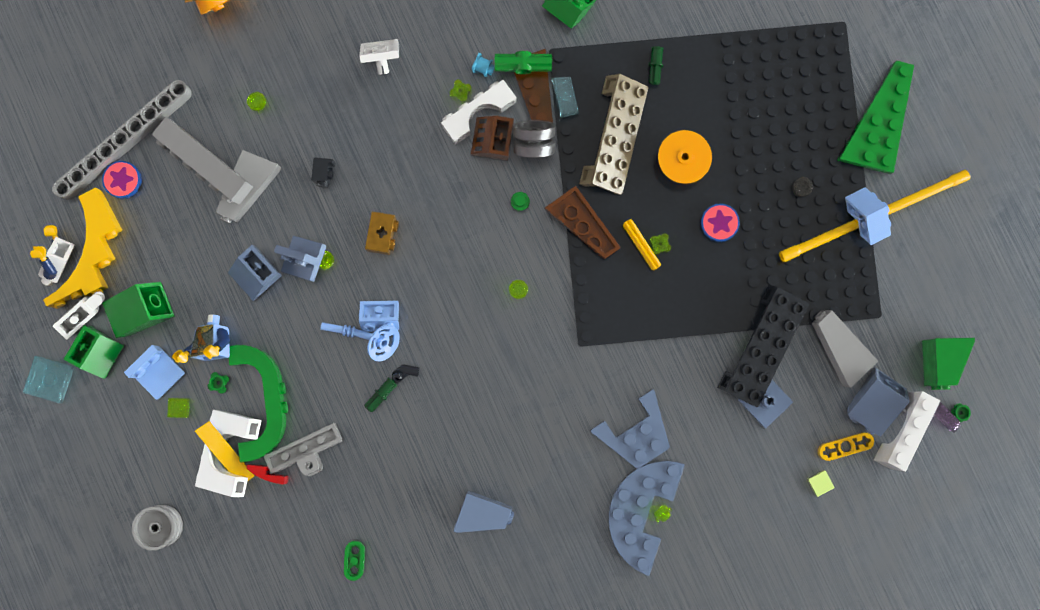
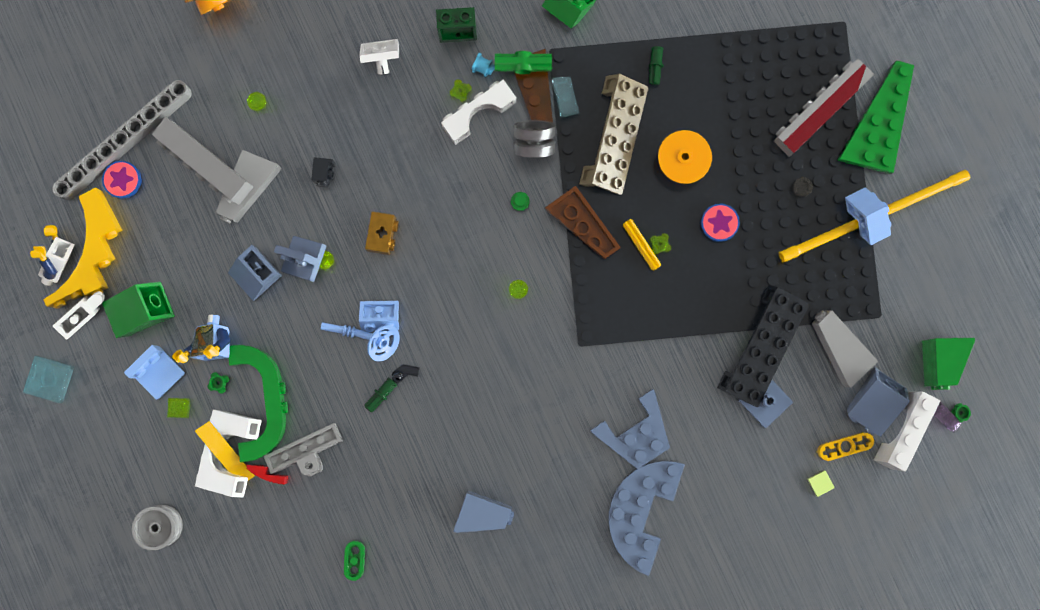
green slope [64,325,125,379] -> none
reddish brown slope [471,116,514,161] -> none
clear neon green plate [654,505,672,522] -> none
none -> dark green window [436,7,477,43]
none -> brick [774,59,874,157]

